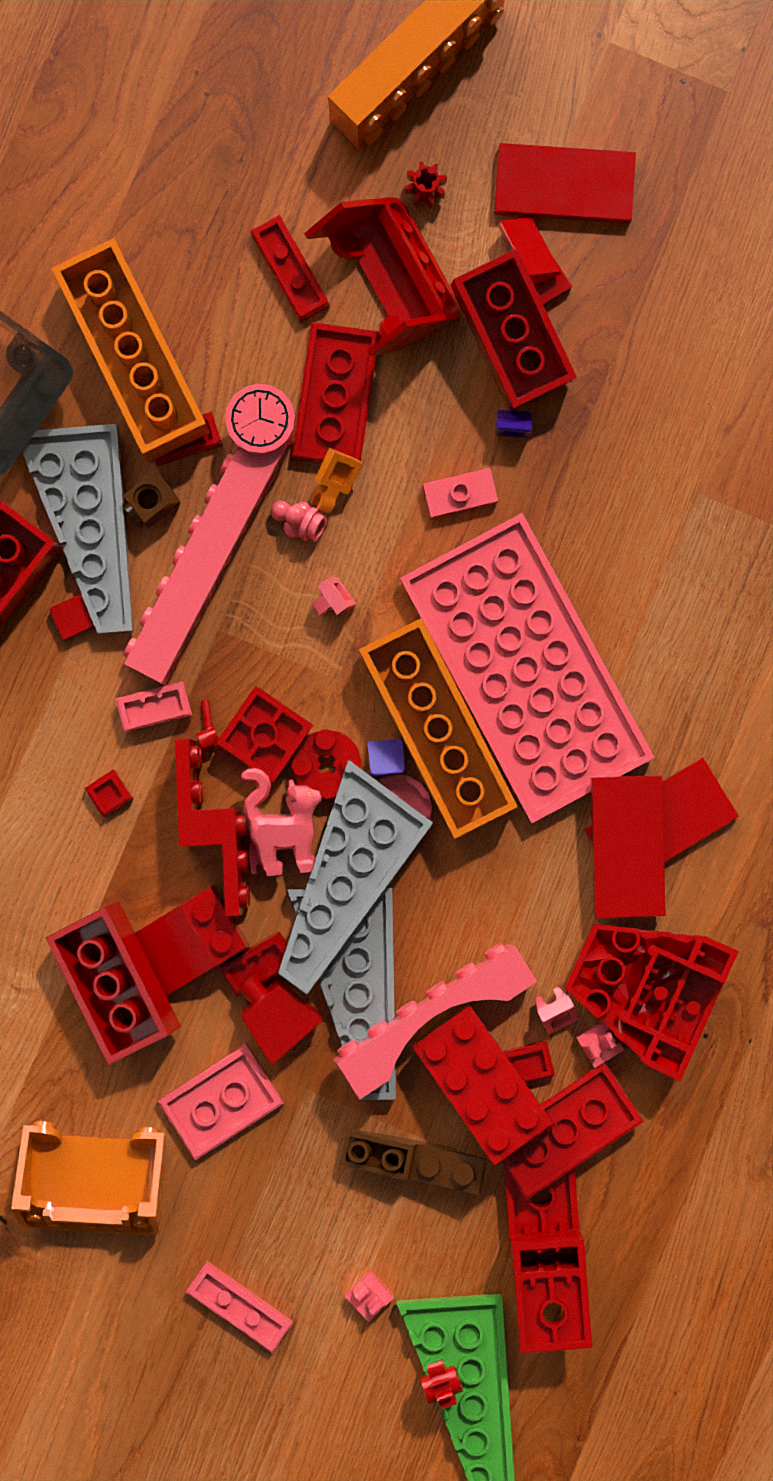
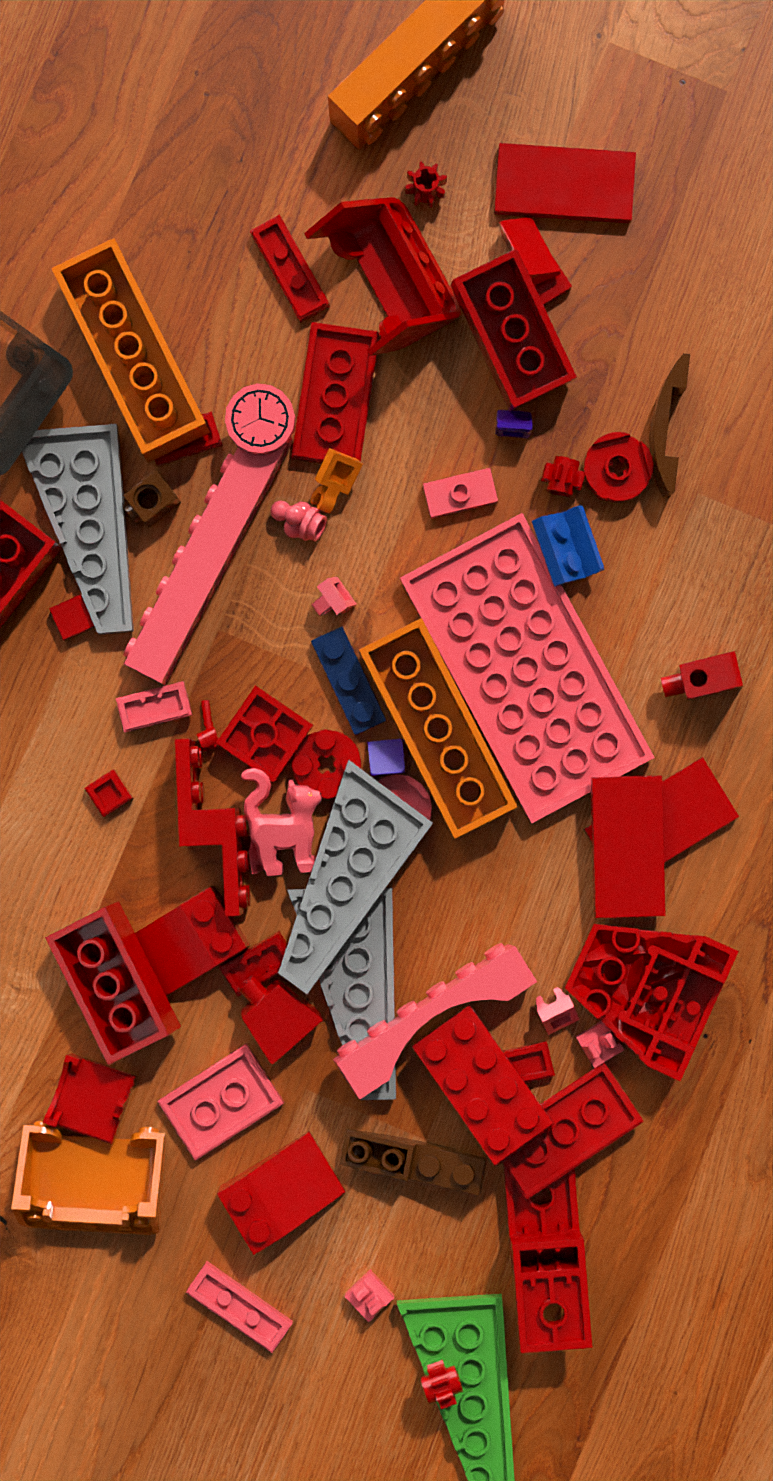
none -> red piece [43,1053,137,1144]
none -> red slope [217,1131,346,1255]
none -> dark blue plate [311,627,386,736]
none -> blue bracket [532,505,604,587]
none -> red gear [541,456,586,497]
none -> red plate [583,432,654,503]
none -> reddish brown slope [649,353,690,498]
none -> red torso [661,651,743,700]

